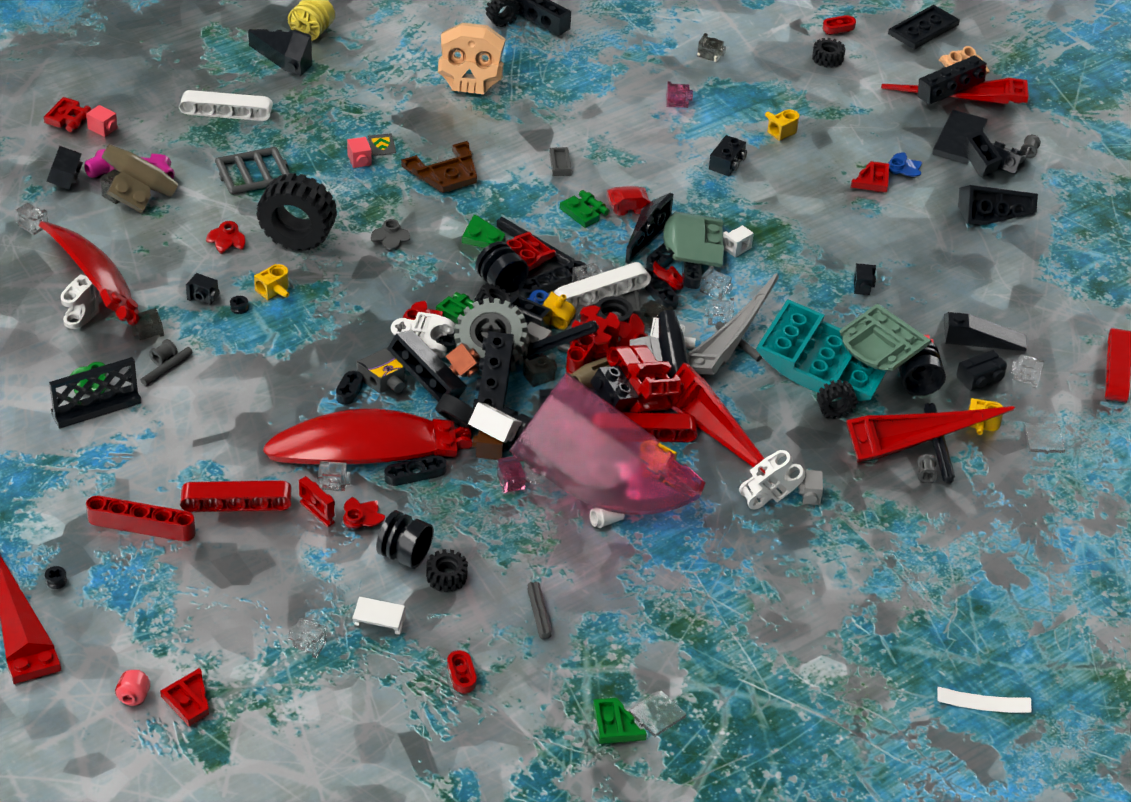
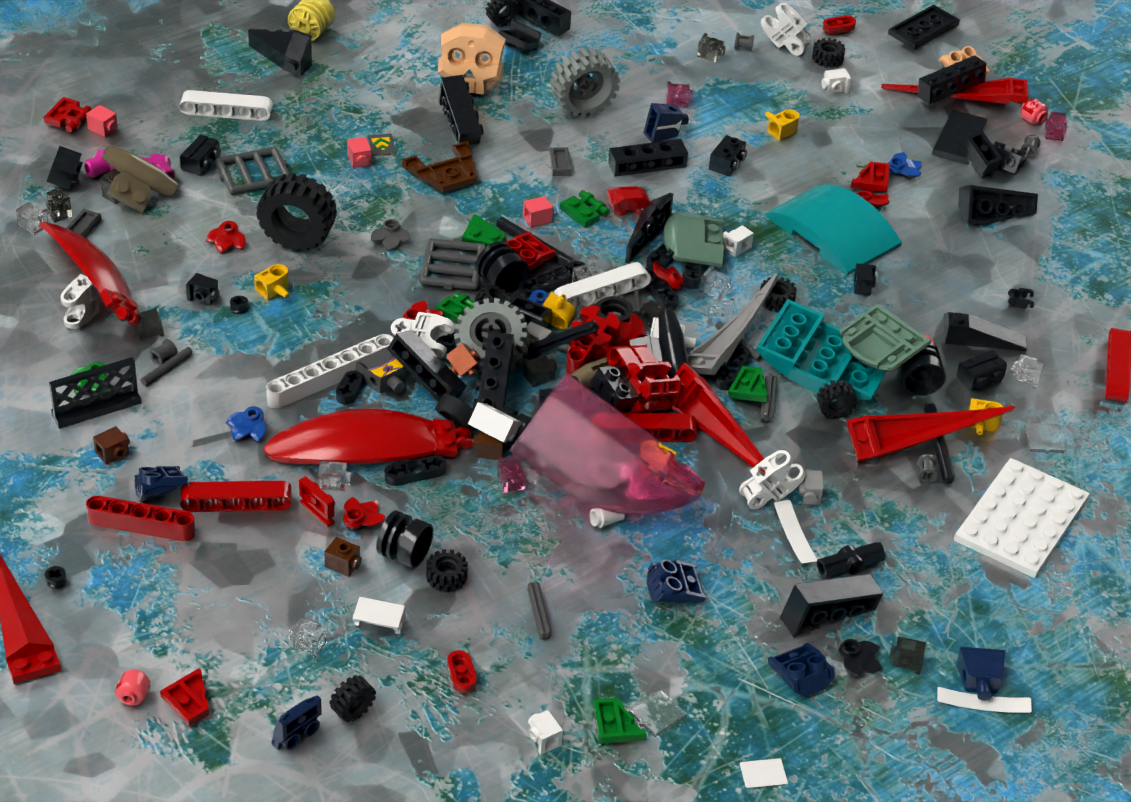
none -> clear smoke brick [45,187,72,223]
none -> dark grey tile [67,209,102,238]
none -> copper brick [93,426,130,465]
none -> dark blue slope [134,466,188,501]
none -> black brick [180,134,221,176]
none -> blue plate [226,406,266,442]
none -> white beam [266,334,393,409]
none -> dark blue slope [271,695,322,750]
none -> reddish brown brick [324,537,362,577]
none -> black tyre [329,675,376,722]
none -> dark grey bar [419,238,486,290]
none -> black wedge [438,75,484,145]
none -> black bracket [498,20,541,52]
none -> coral brick [523,196,554,228]
none -> white brick [528,710,563,755]
none -> light grey wheel [550,48,620,117]
none -> black brick [608,139,688,177]
none -> dark blue torso [643,103,689,142]
none -> dark blue slope [646,559,706,603]
none -> black beam [715,345,750,390]
none -> green wing [728,366,768,402]
none -> dark grey bush [734,32,754,51]
none -> white sticker [740,758,788,788]
none -> black tyre [760,277,797,312]
none -> dark grey axle [760,373,777,422]
none -> white piece [761,3,811,56]
none -> teal slope [765,184,902,275]
none -> dark blue slope [768,643,835,697]
none -> white sticker [774,500,817,564]
none -> black wedge [780,574,884,637]
none -> black piece [816,542,886,578]
none -> white brick [821,68,851,94]
none -> black plate [838,639,881,676]
none -> red plate [856,190,890,206]
none -> clear smoke brick [889,636,926,675]
none -> white plate [954,458,1090,578]
none -> dark blue torso [957,647,1005,701]
none -> black piece [1008,288,1034,309]
none -> coral head [1021,99,1048,125]
none -> clear pink brick [1045,112,1067,141]

